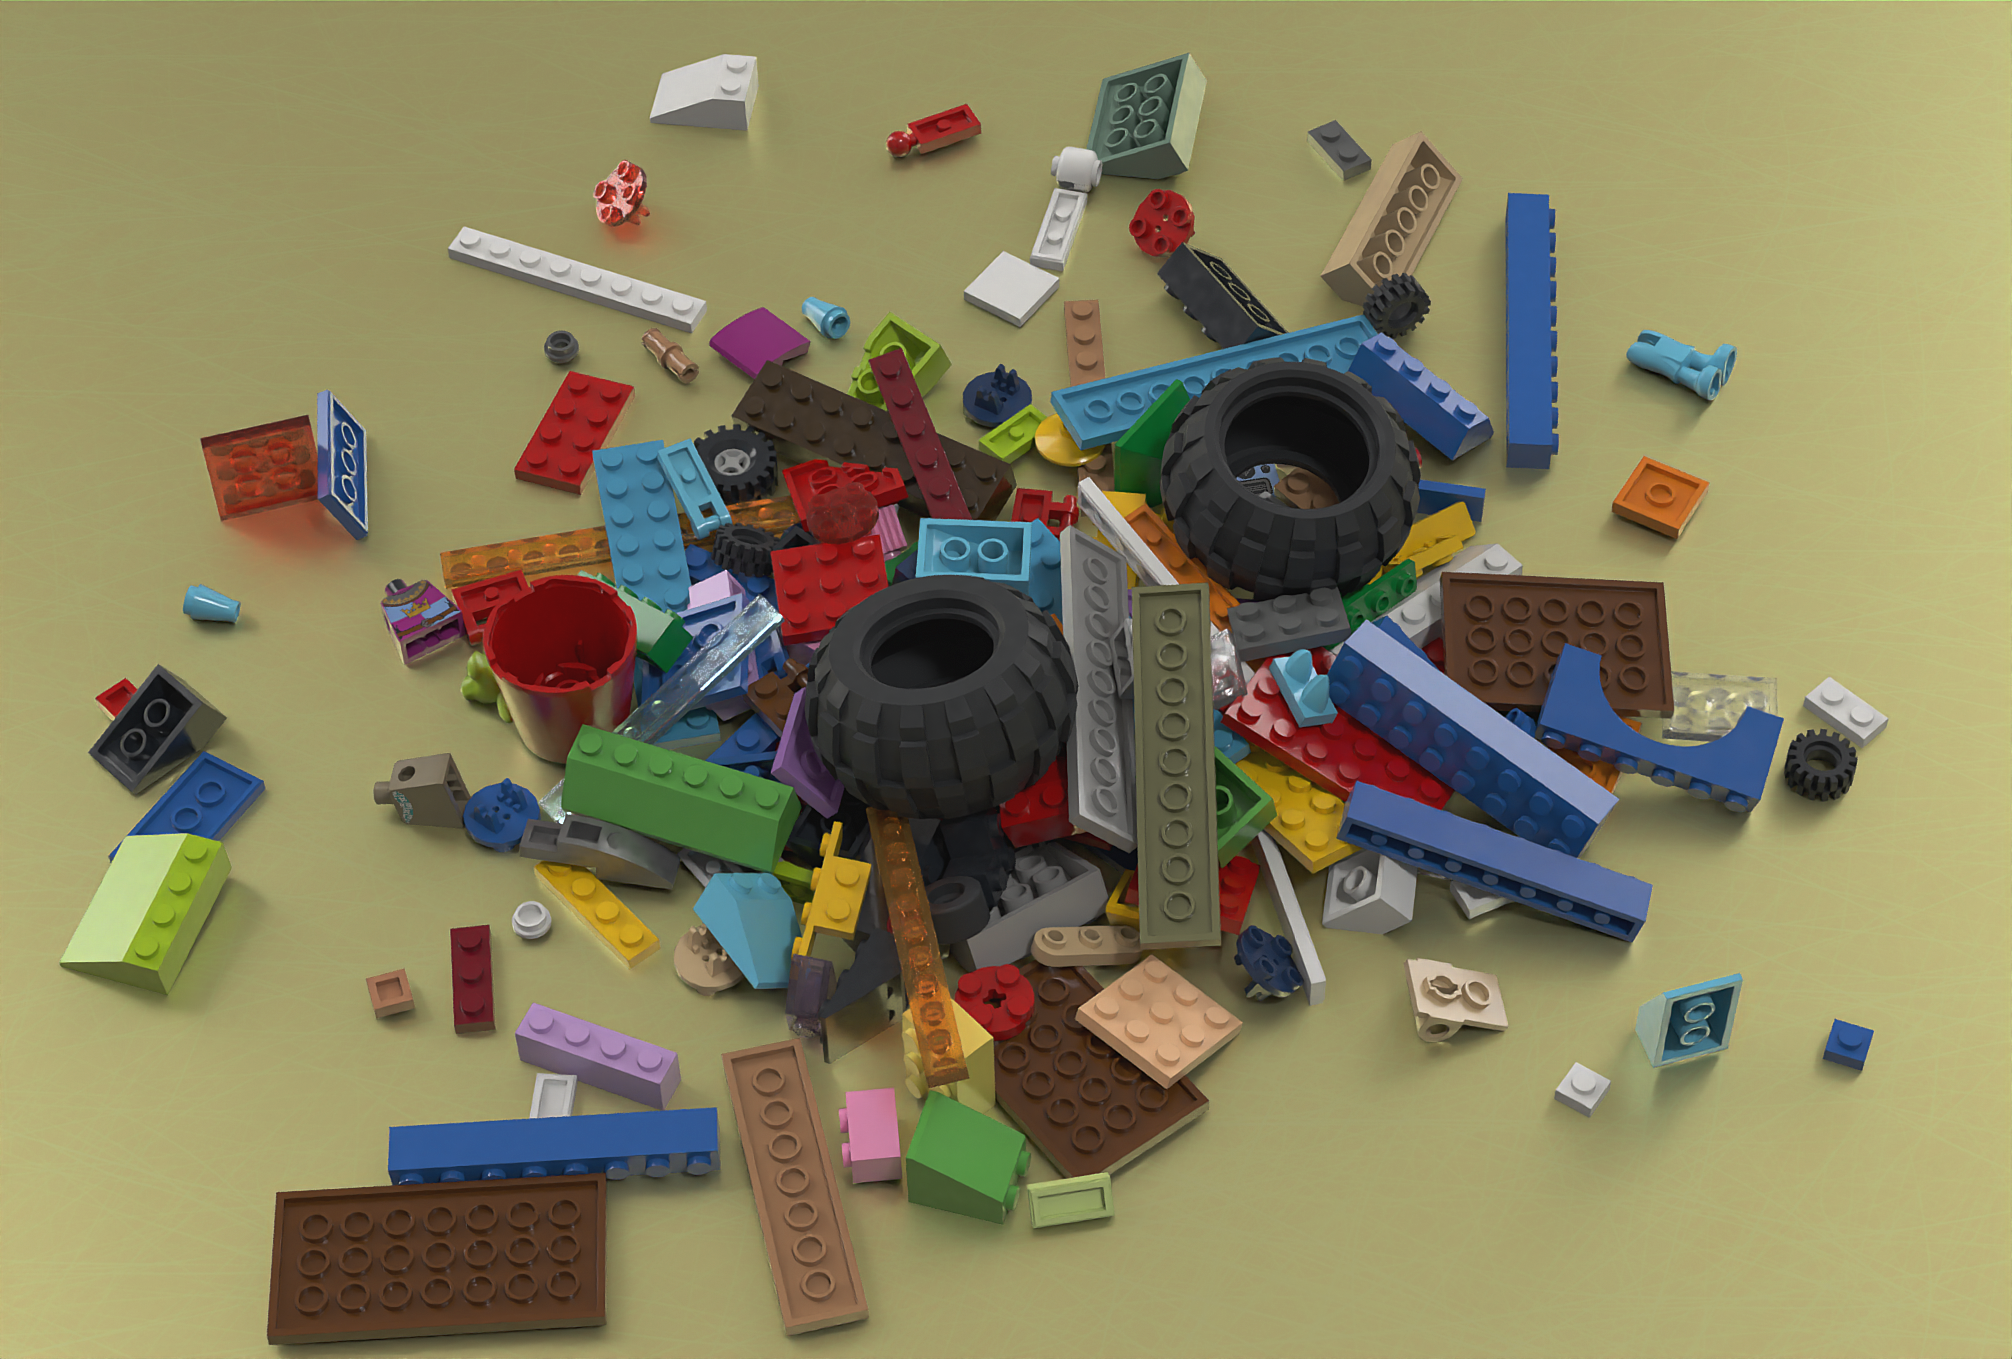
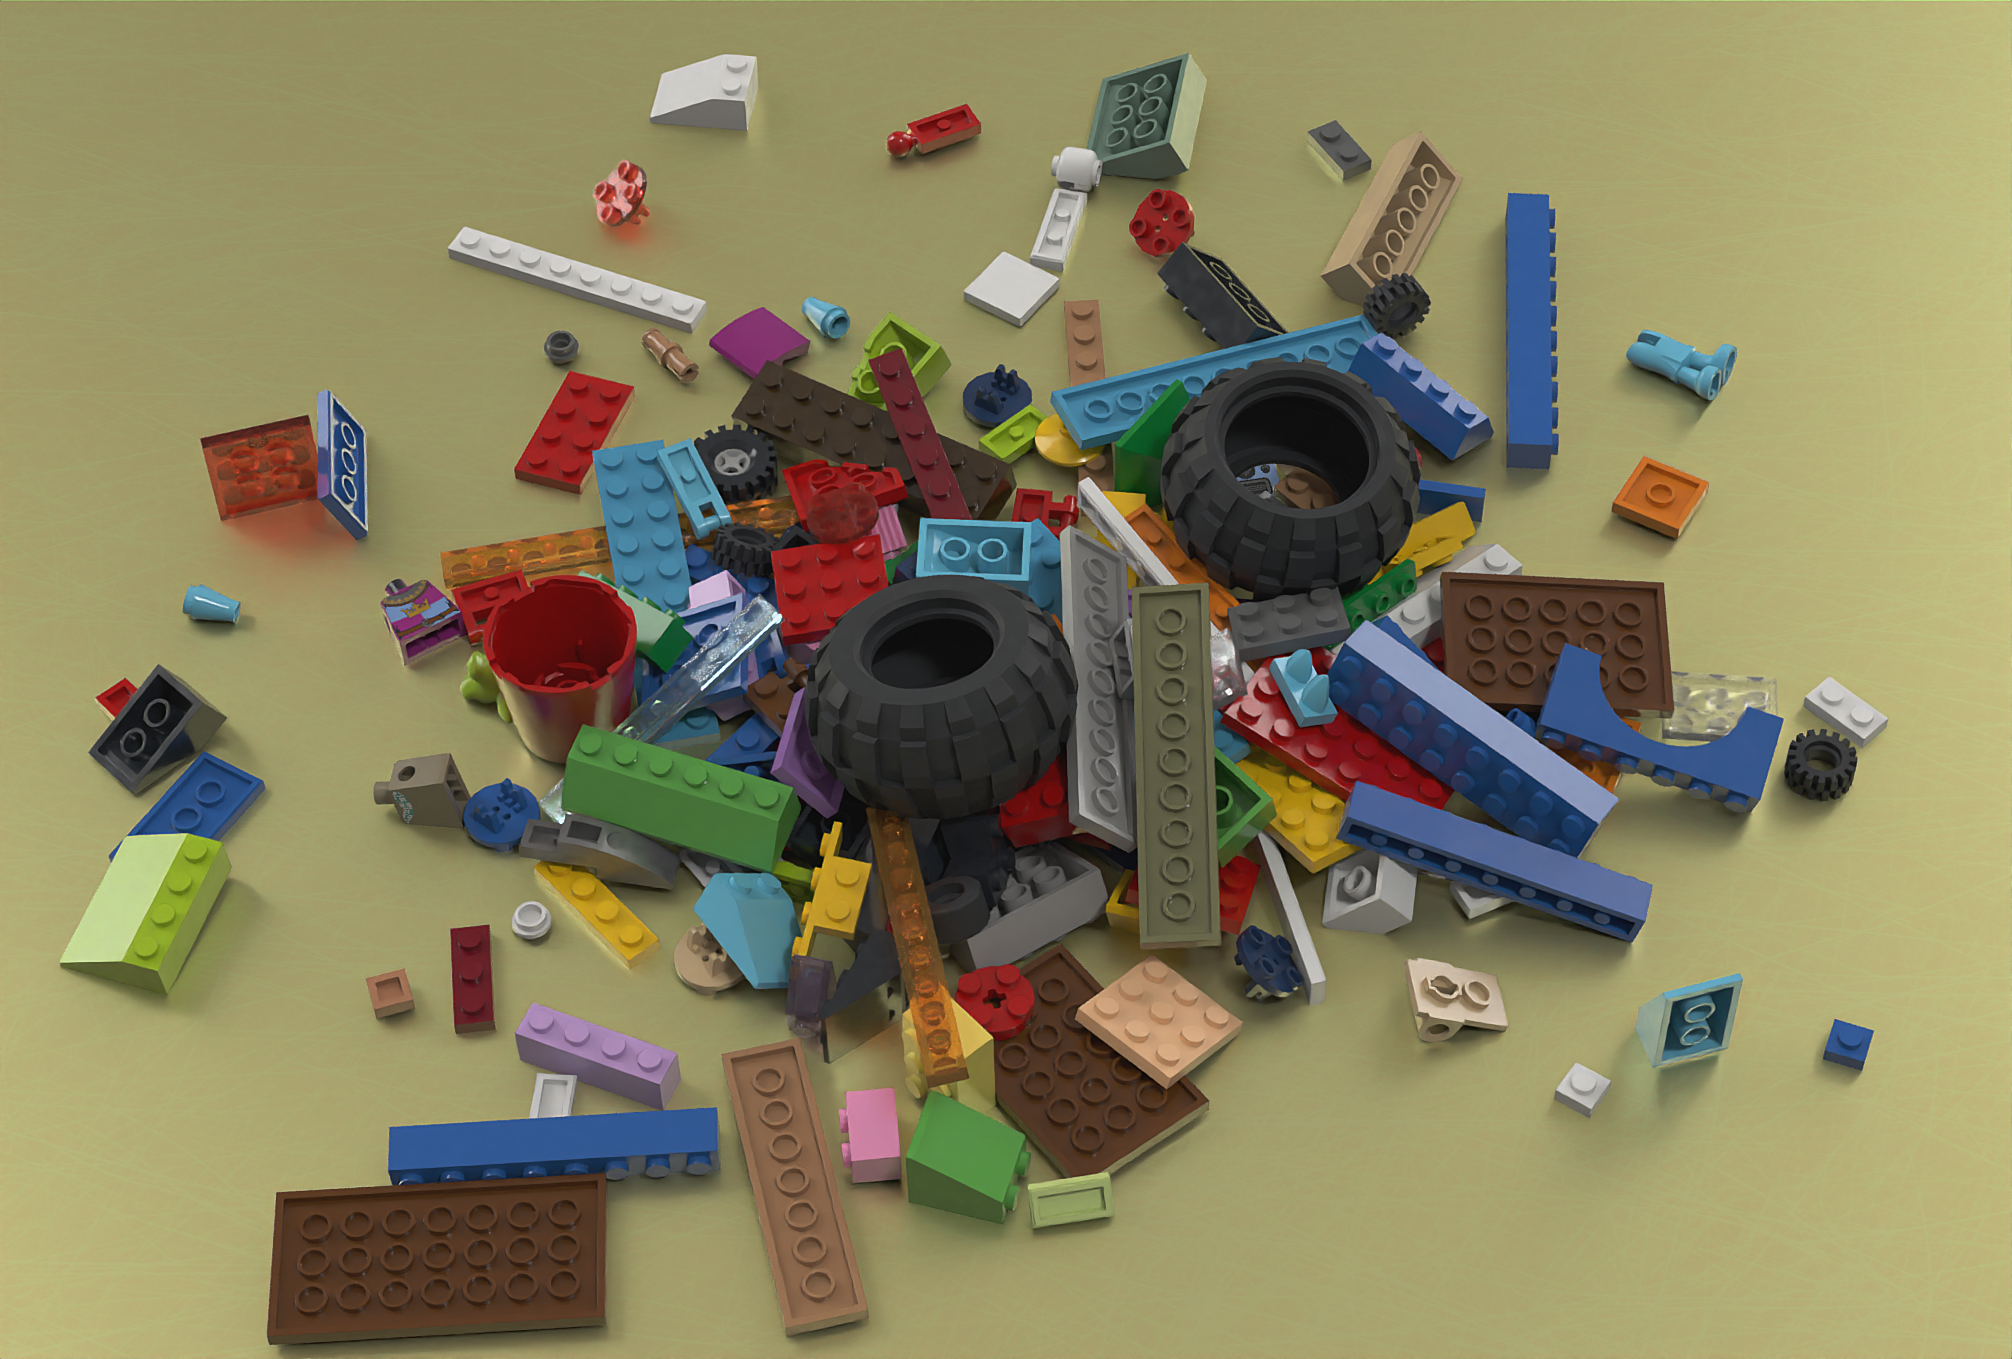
tan plate [1031,925,1143,967] -> none

